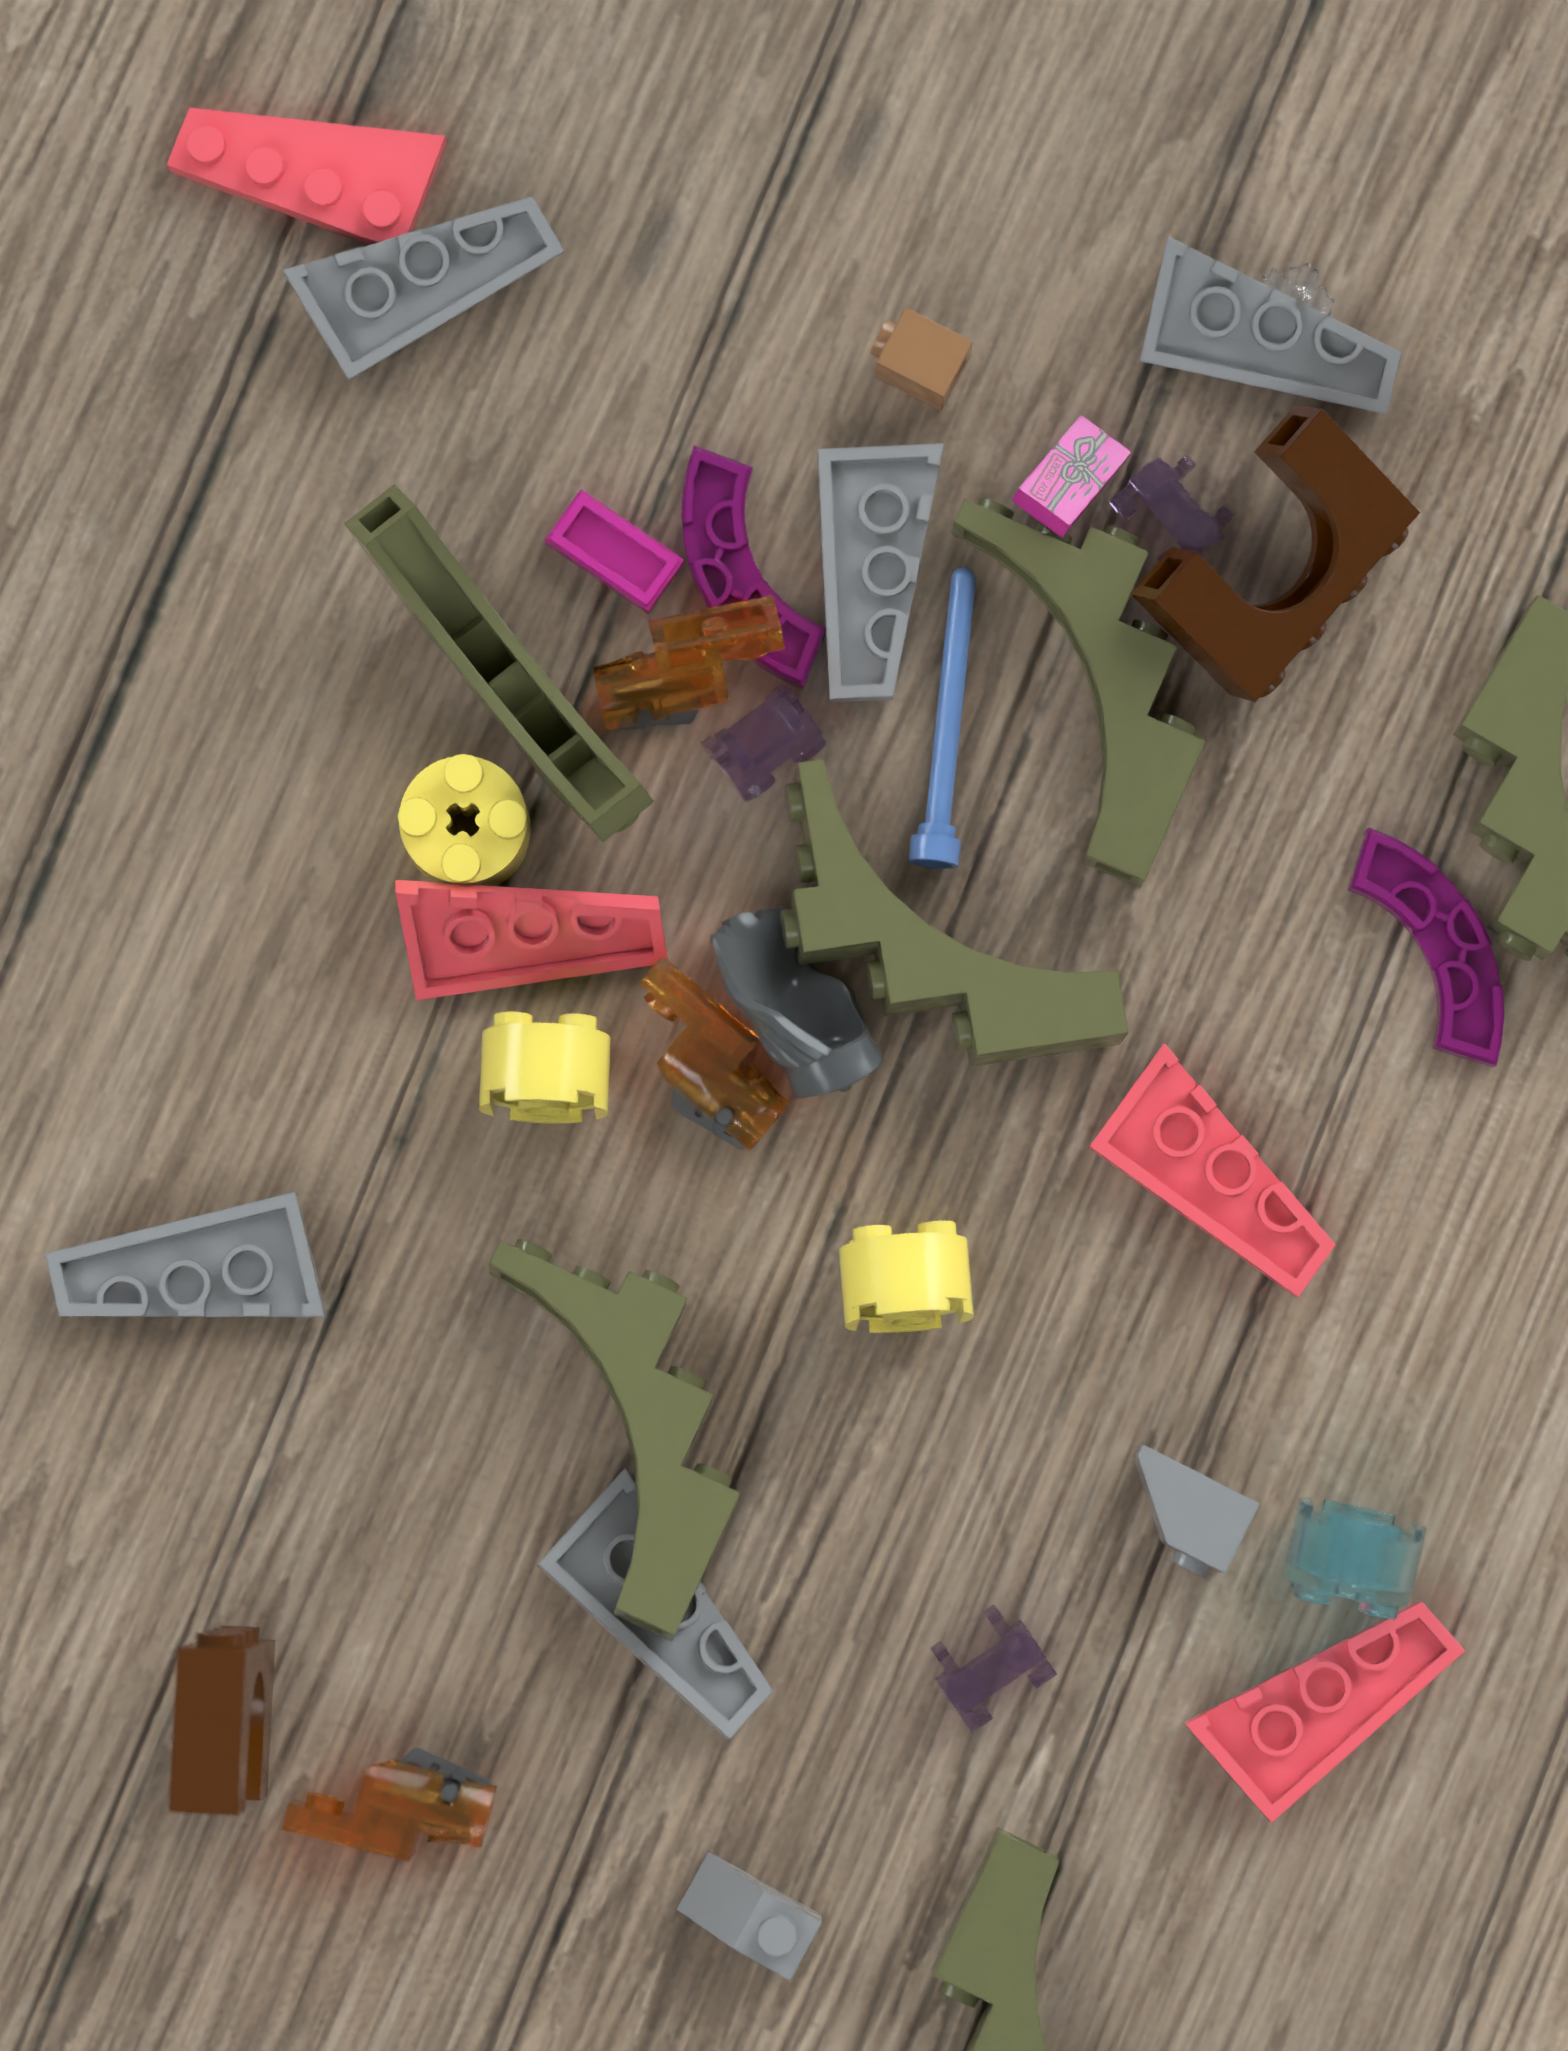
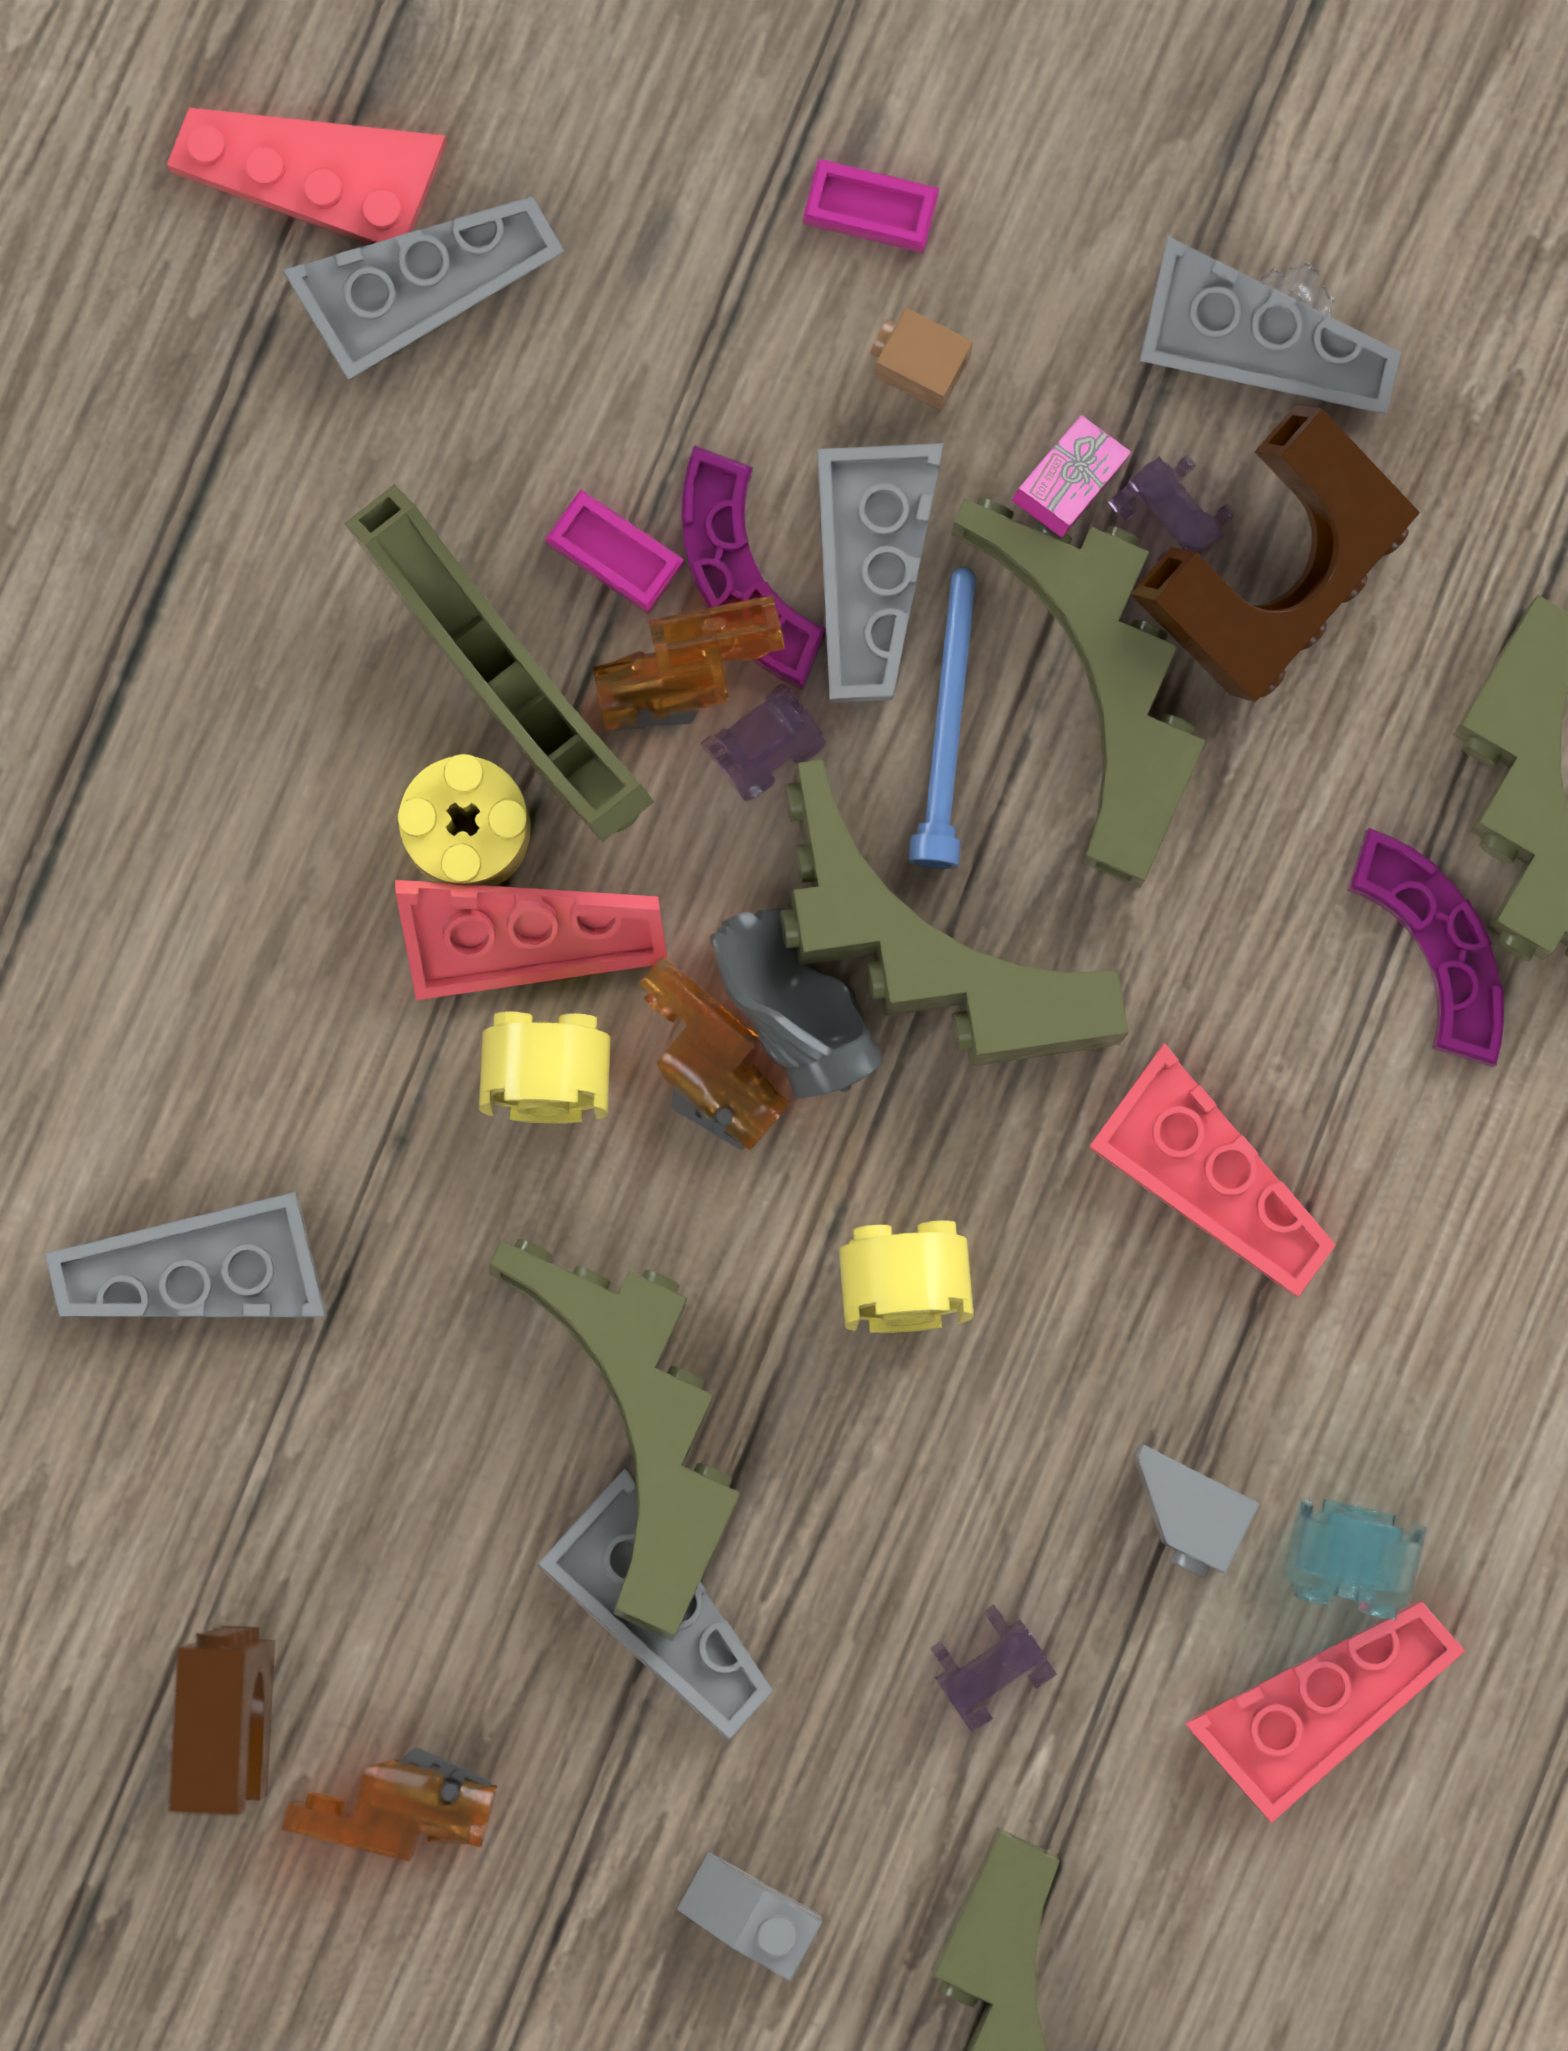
none -> dark pink tile [803,159,940,253]

